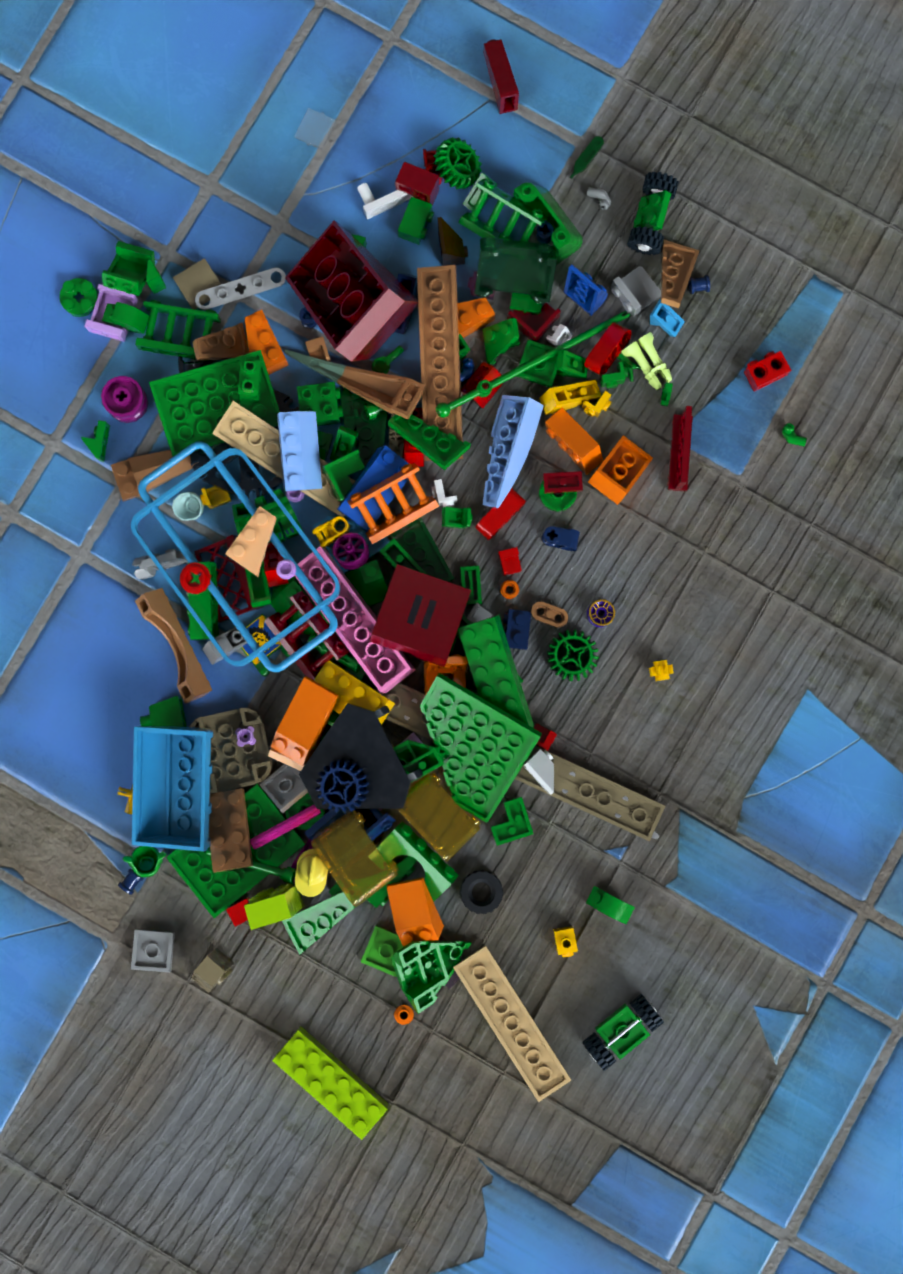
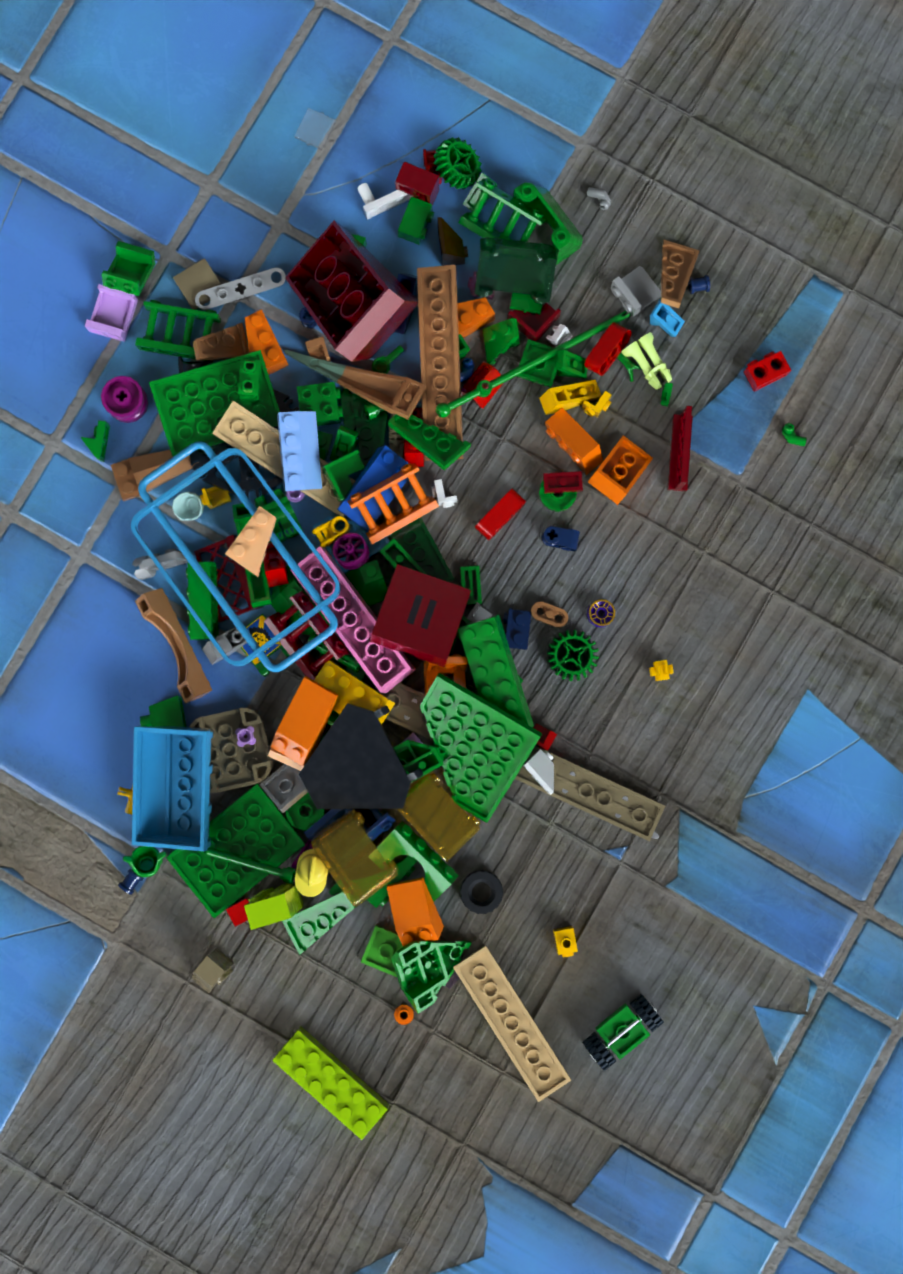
green plate [60,278,98,317] -> none
green brick [102,302,149,334] -> none
light grey plate [131,929,175,973] -> none
green slope [146,260,166,294] -> none
red gear [180,562,211,594] -> none
medium nougat plate [209,788,253,873] -> none
dark pink axle [250,804,321,849] -> none
lavender plate [276,559,296,579] -> none
dark blue gear [316,759,369,813] -> none
green bracket [442,507,473,529] -> none
dark red slope [483,39,519,114] -> none
light blue wedge [483,395,544,508] -> none
green plate [491,797,534,846] -> none
red panel [498,547,522,576] -> none
orange plate [500,580,519,599] -> none
dark blue bush [536,221,554,244] -> none
blue slope [563,264,608,316] -> none
dark green piece [570,136,604,179] -> none
green brick [586,886,635,924] -> none
green bracket [600,361,628,389] -> none
plate [627,171,679,255] -> none

